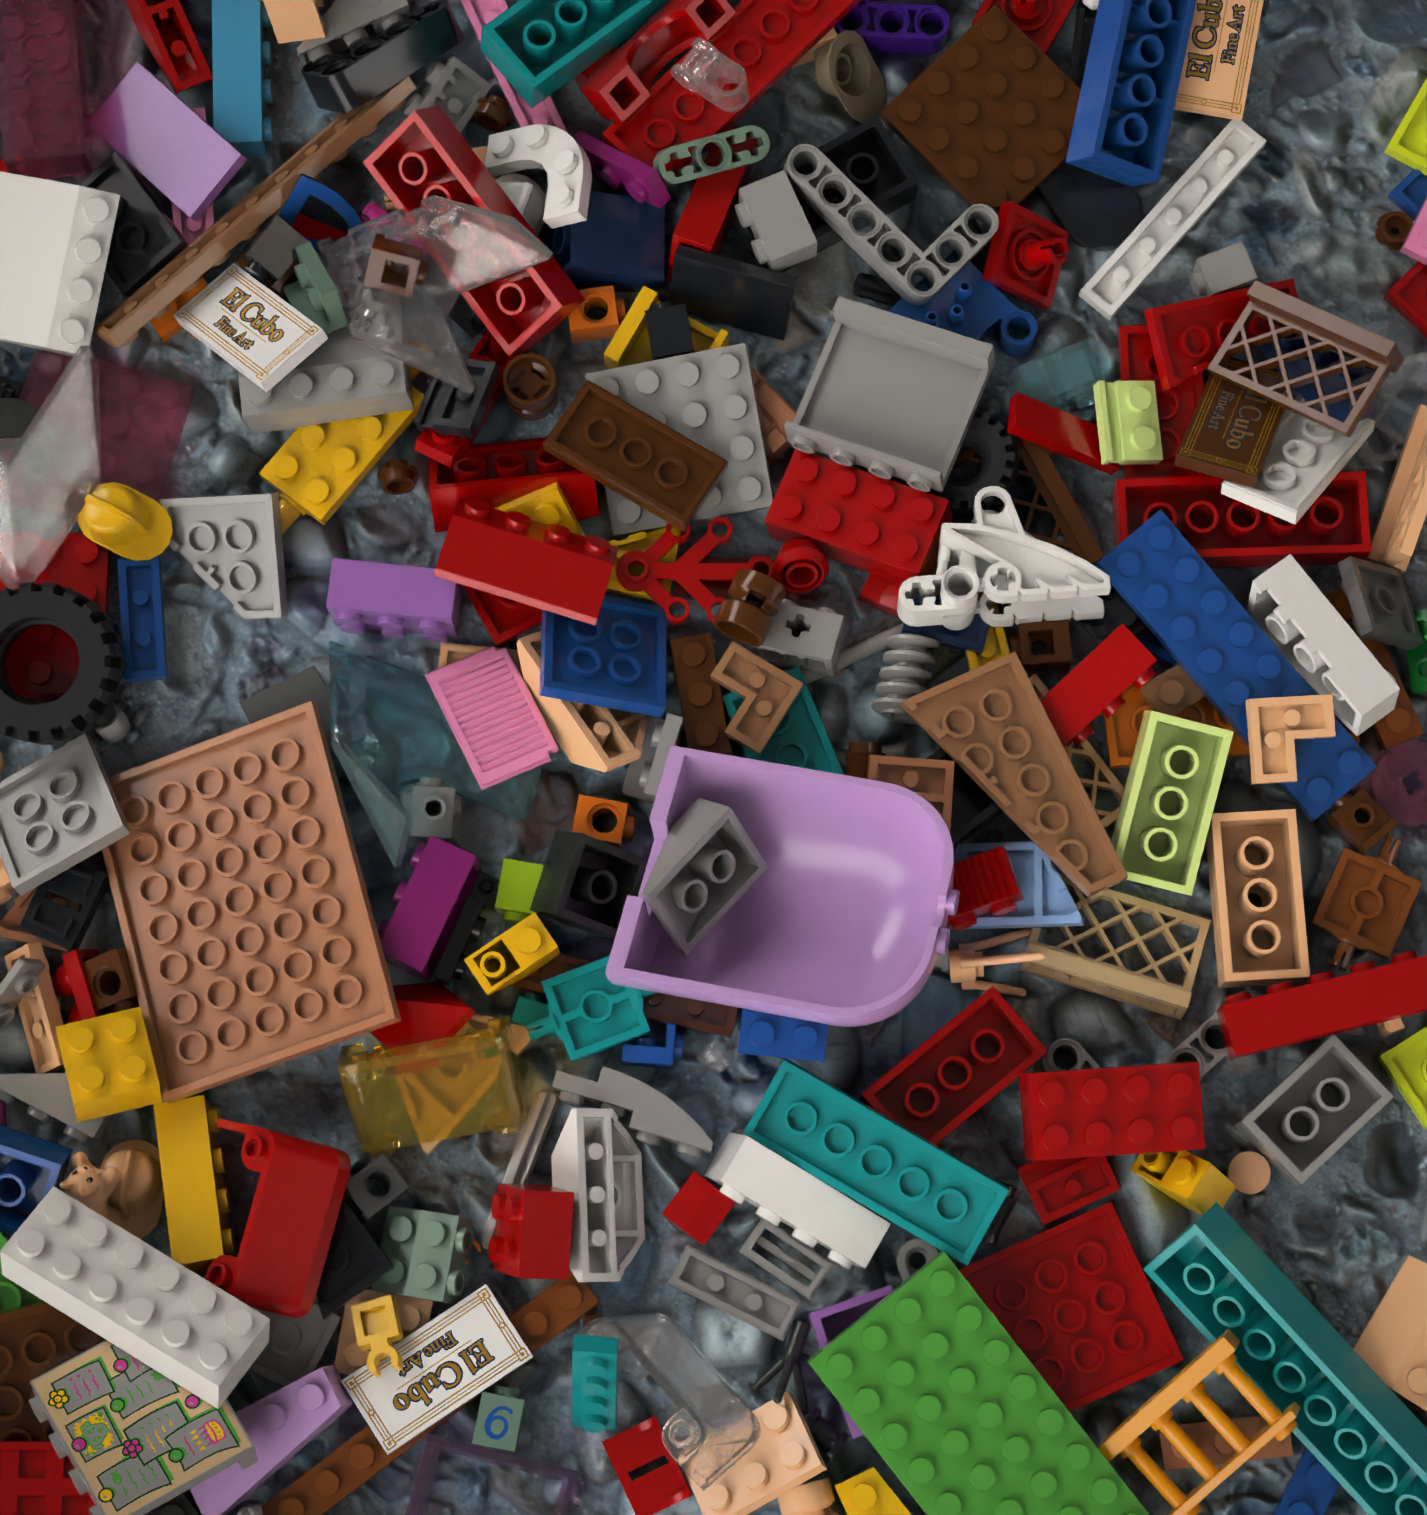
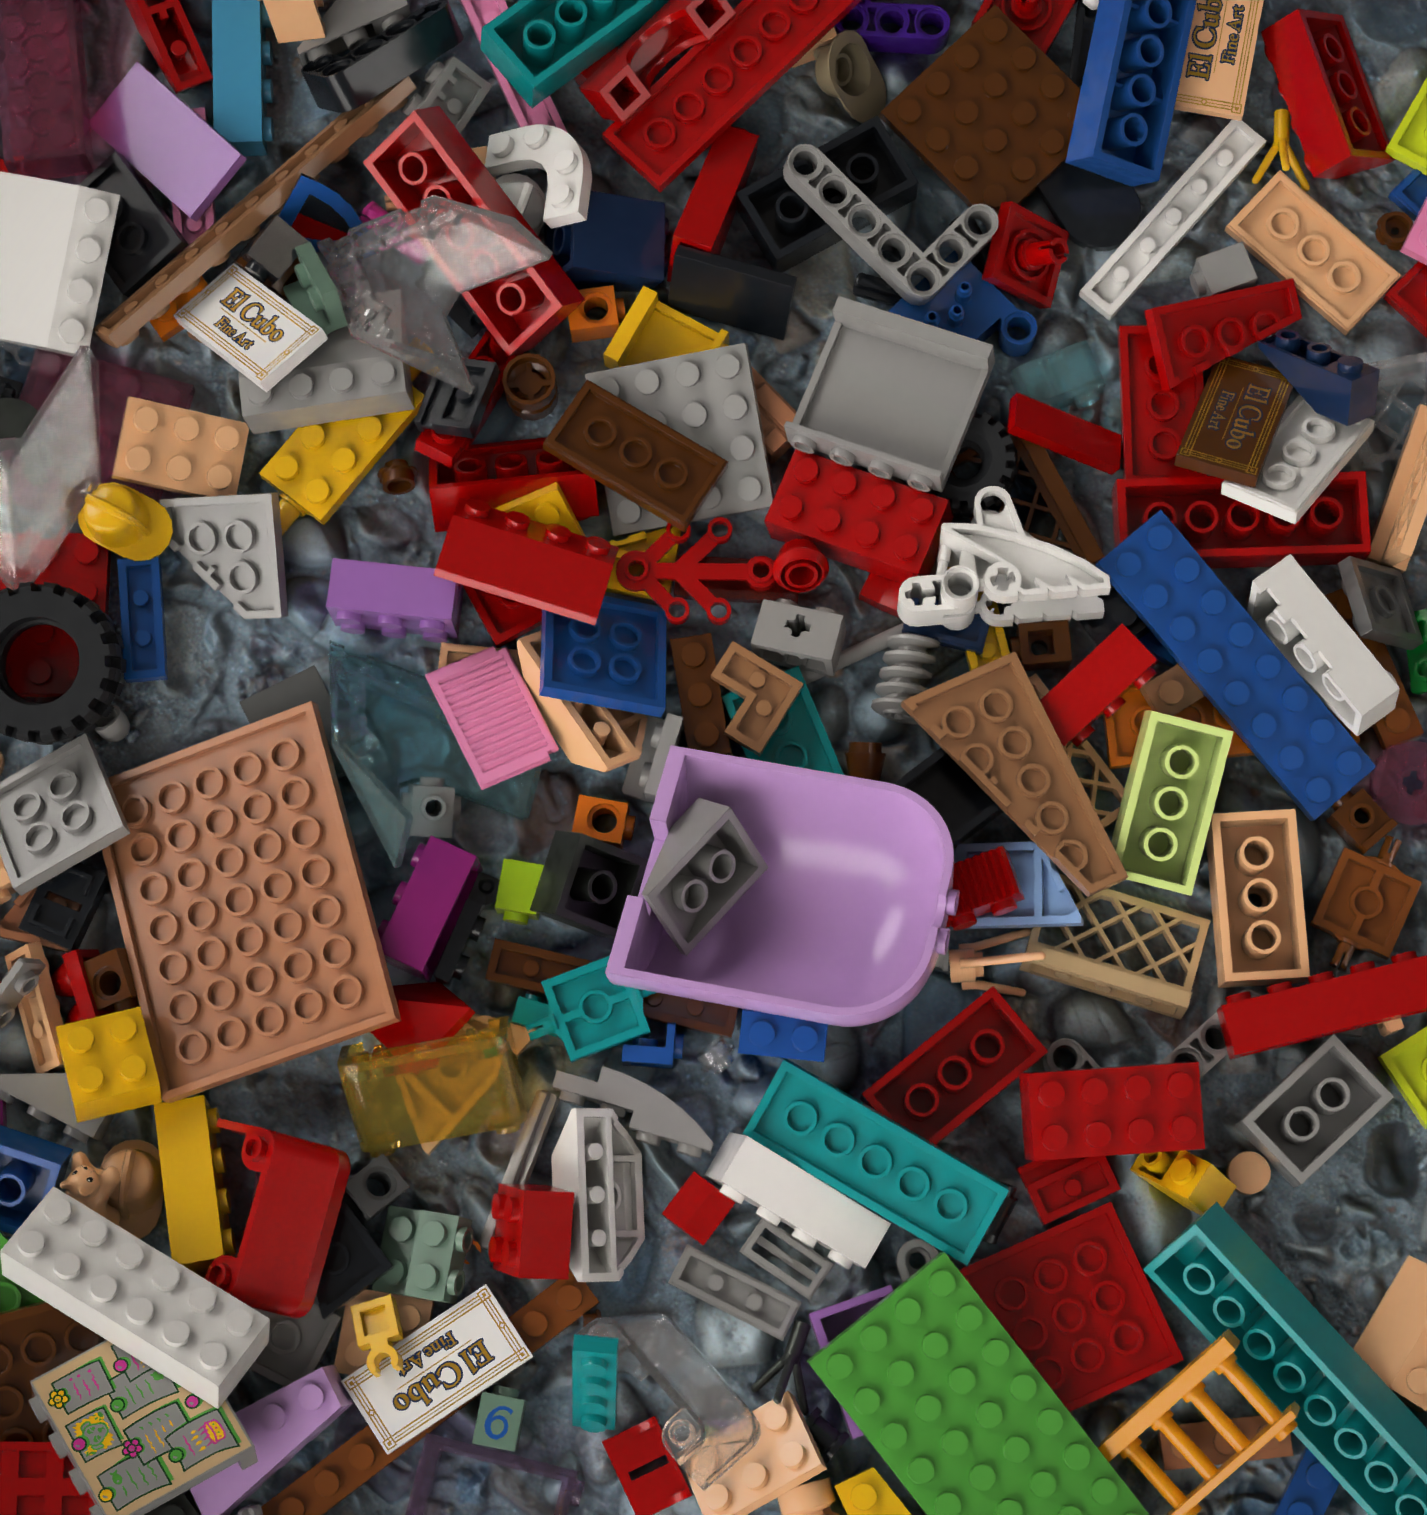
reddish brown brick [363,233,429,298] -> none
yellow slope [464,912,561,996] -> none
reddish brown plate [474,95,513,132] -> none
magenta plate [573,131,671,209] -> none
black brick [645,302,694,360] -> none
sand green beam [653,125,770,185] -> none
clear piece [670,38,750,112] -> none
reddish brown wheel [714,568,786,646] -> none
light grey brick [735,170,818,272] -> none
nougat wing [867,755,955,832] -> none
yellowish green plate [1093,381,1163,465] -> none
reddish brown fence [1207,280,1404,438] -> none
light nougat plate [1245,694,1336,785] -> none
none -> light nougat plate [112,396,249,497]
none -> light nougat tile [1224,170,1401,336]
none -> yellow plant [1252,109,1310,192]
none -> red slope [1261,9,1396,179]

